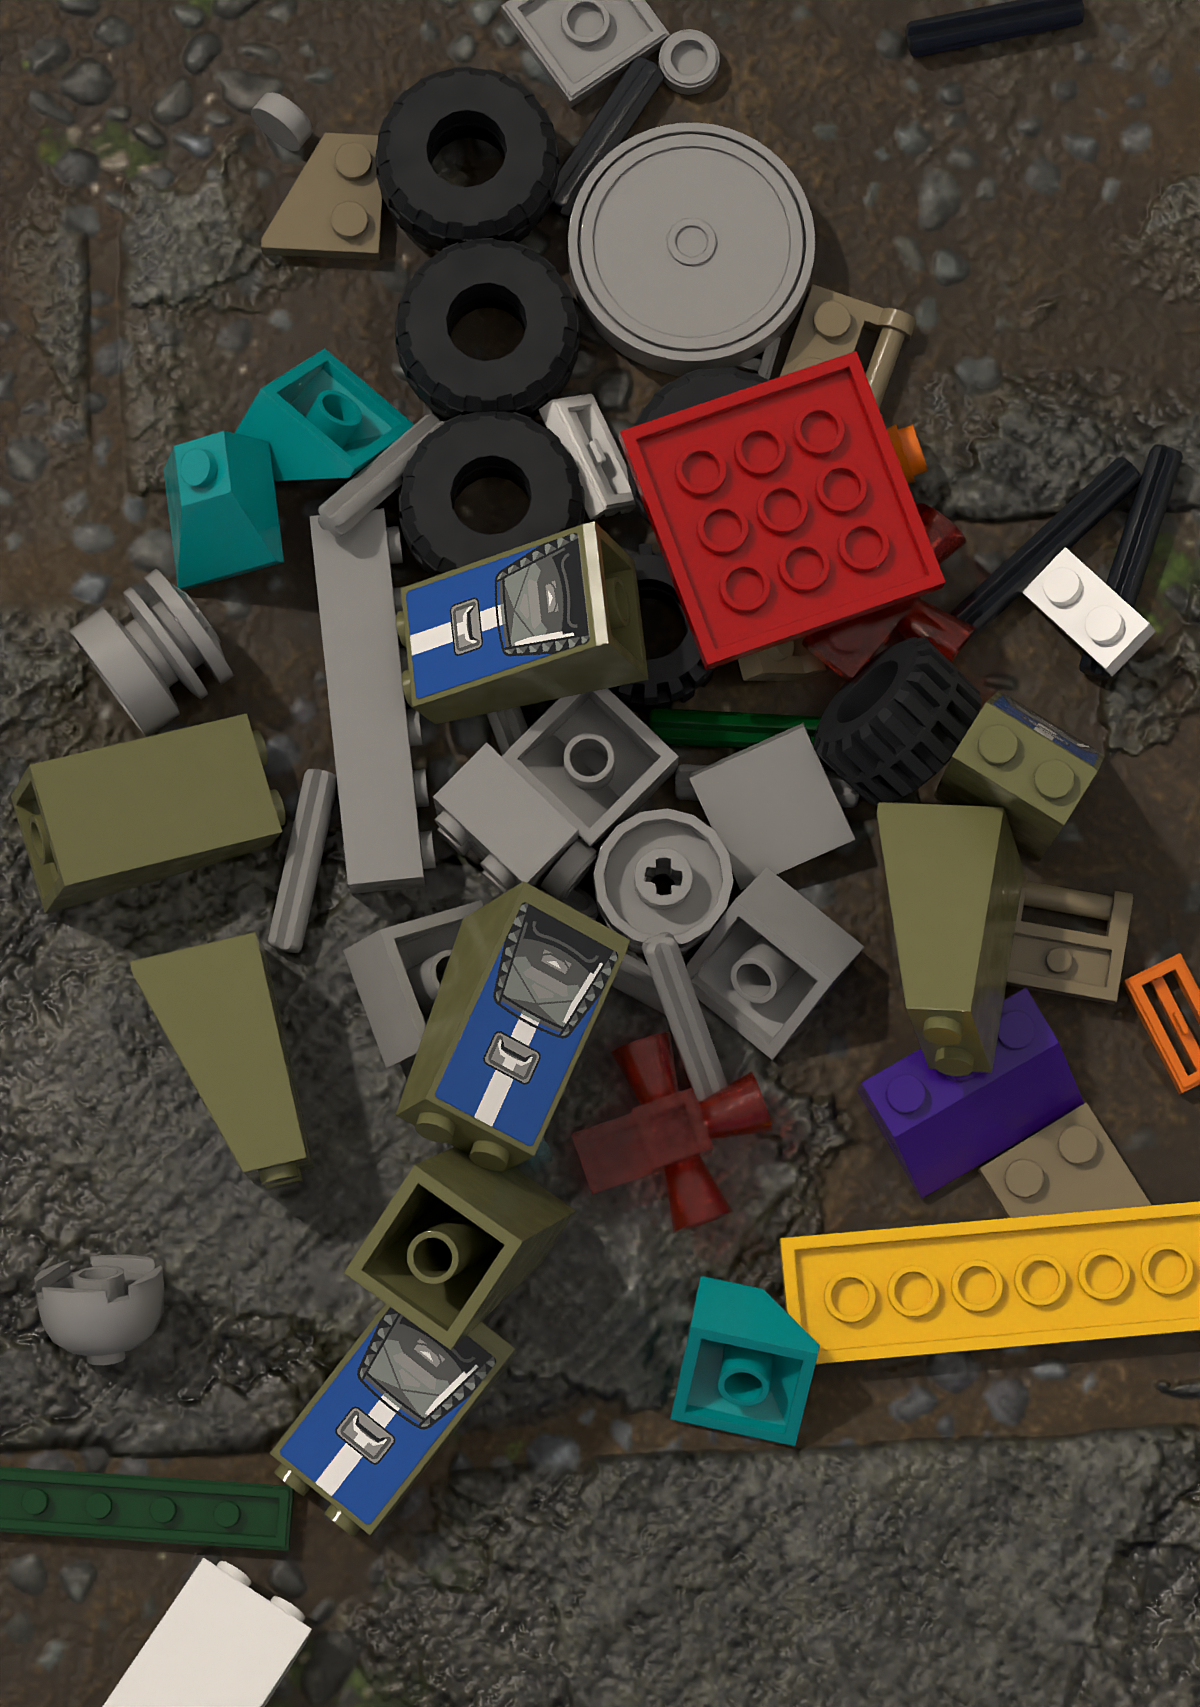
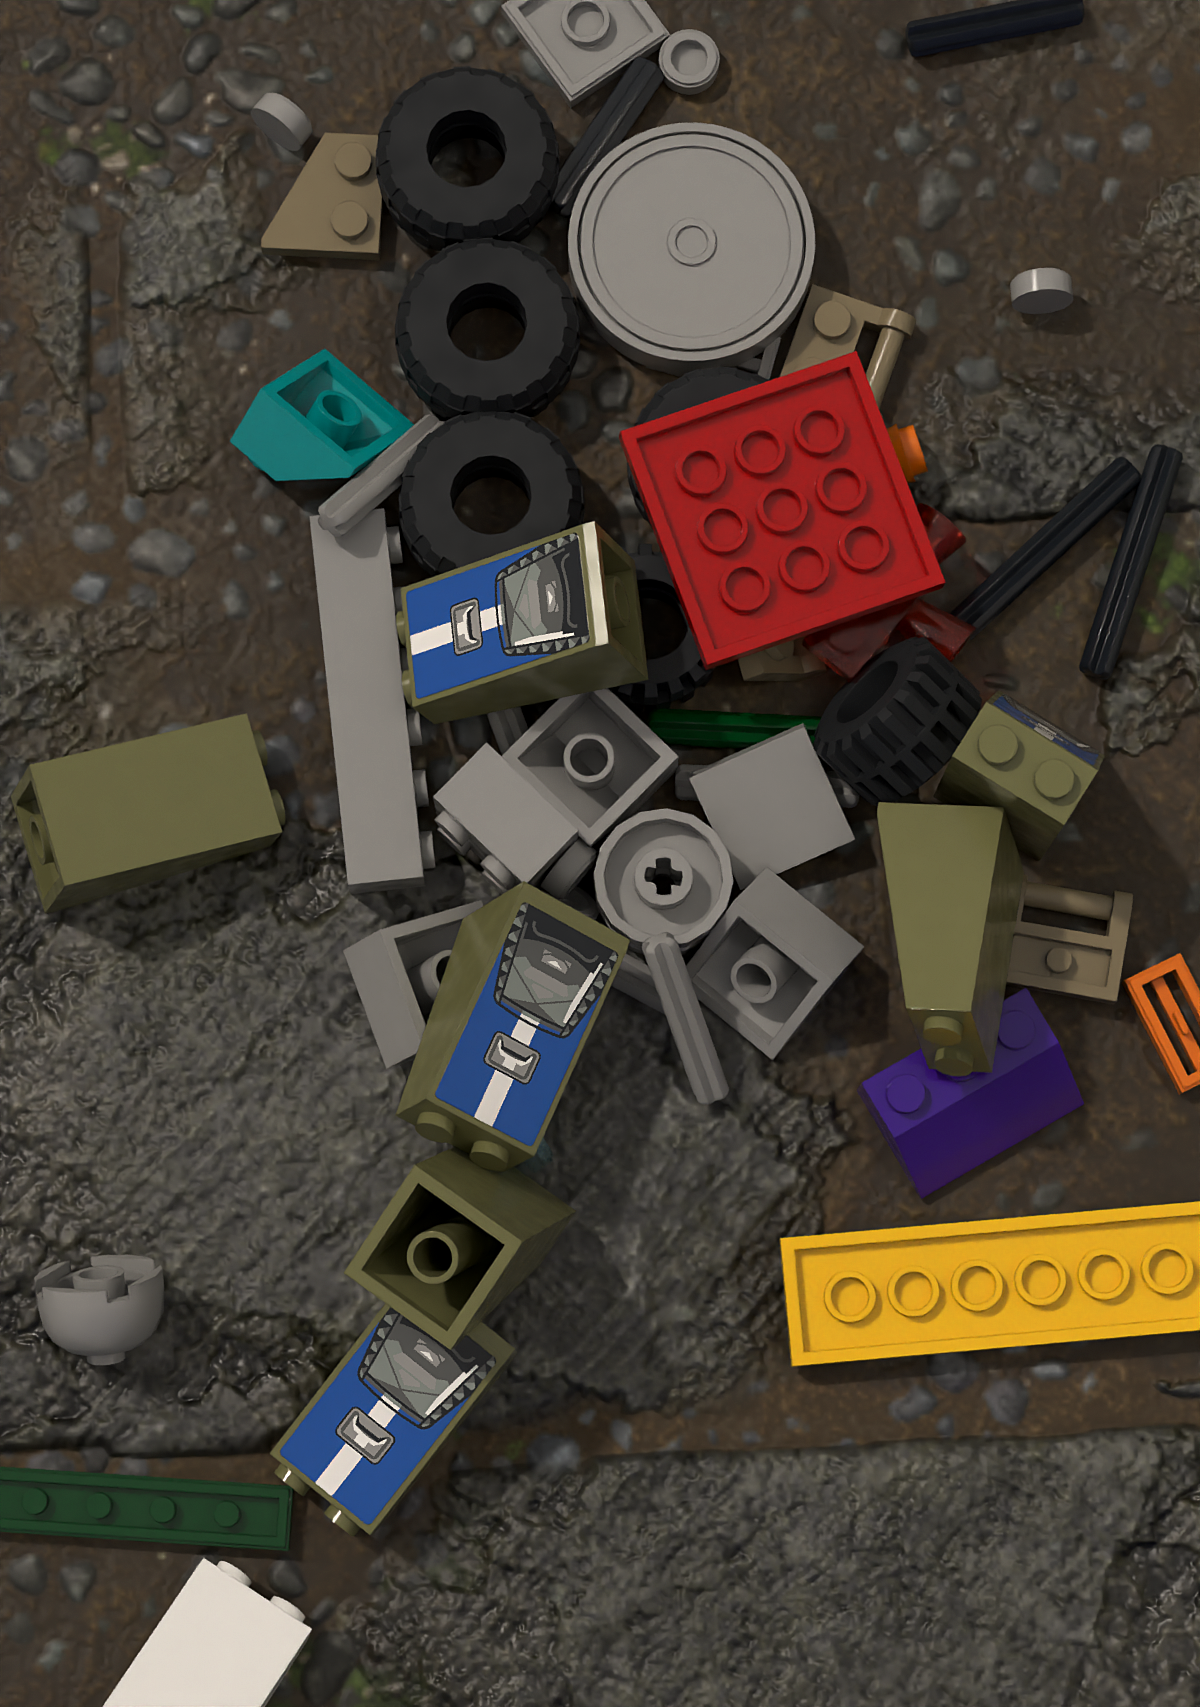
light grey wheel [69,569,234,737] -> none
olive slope [130,932,315,1190] -> none
teal slope [163,431,284,591] -> none
light grey axle [268,769,338,953] -> none
white tile [539,394,636,520] -> none
clear red brick [571,1032,772,1233] -> none
teal slope [670,1276,819,1446] -> none
dark tan wing [977,1102,1152,1218] -> none
white plate [1022,547,1156,676] -> none
none -> light grey tile [1010,268,1073,314]

